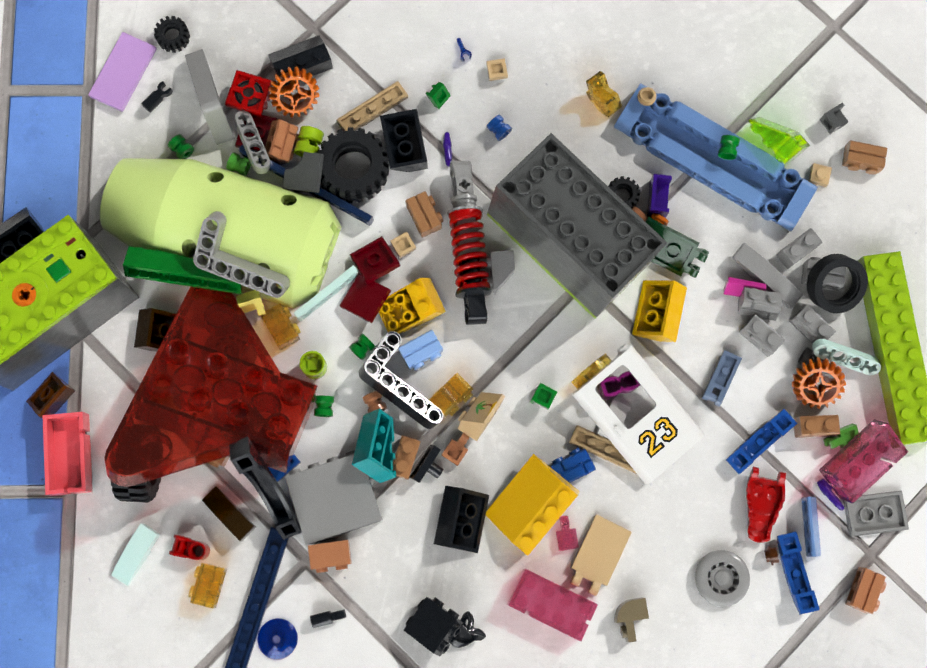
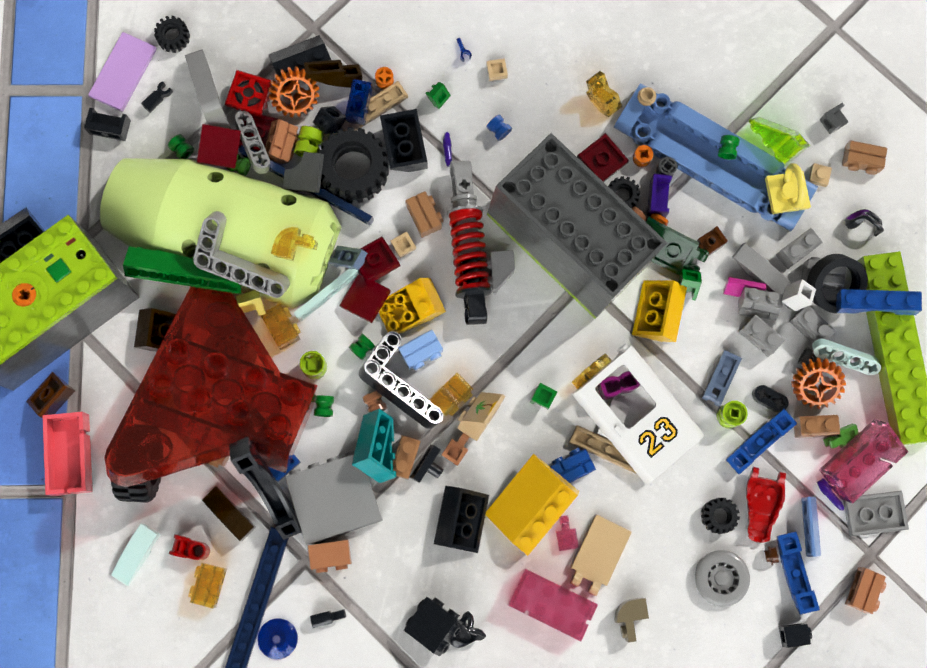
none -> black panel [84,108,131,141]
none -> dark red tile [197,124,241,169]
none -> clear yellow brick [271,227,318,261]
none -> dark brown slope [304,59,362,88]
none -> black brick [313,106,347,134]
none -> sand blue plate [329,246,368,270]
none -> clear blue brick [345,79,372,125]
none -> orange wheel [375,67,394,90]
none -> dark red tile [577,133,629,182]
none -> orange wheel [633,145,653,167]
none -> dark grey wheel [656,157,677,177]
none -> green panel [678,269,702,301]
none -> reddish brown brick [697,226,728,256]
none -> black tyre [701,498,740,534]
none -> lime wheel [716,401,748,428]
none -> black beam [752,385,789,412]
none -> light yellow tile [765,163,811,214]
none -> black brick [778,623,812,648]
none -> white brick [782,279,816,311]
none -> blue arch [836,289,922,315]
none -> black piece [845,209,884,237]

